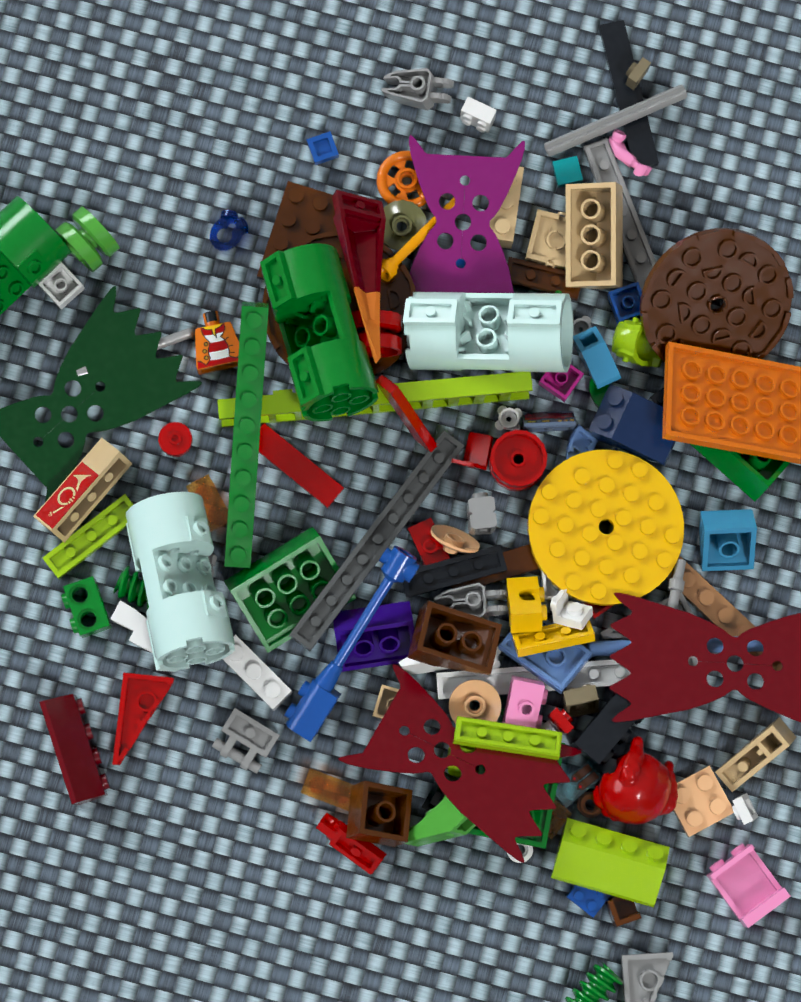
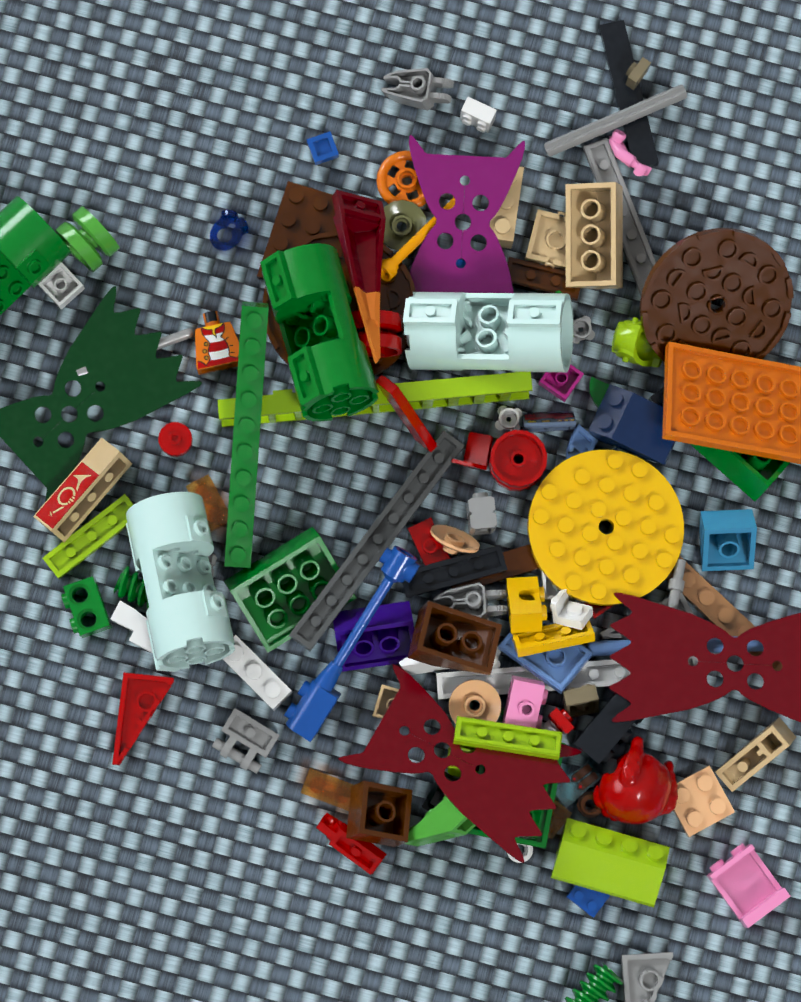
dark red slope [39,694,110,805] -> none
red tile [259,423,344,509] -> none
teal tile [552,156,583,188] -> none
dark azure slope [573,326,621,389] -> none
reddish brown panel [605,897,641,927] -> none
blue piece [607,282,642,325] -> none
white plate [732,793,758,825] -> none

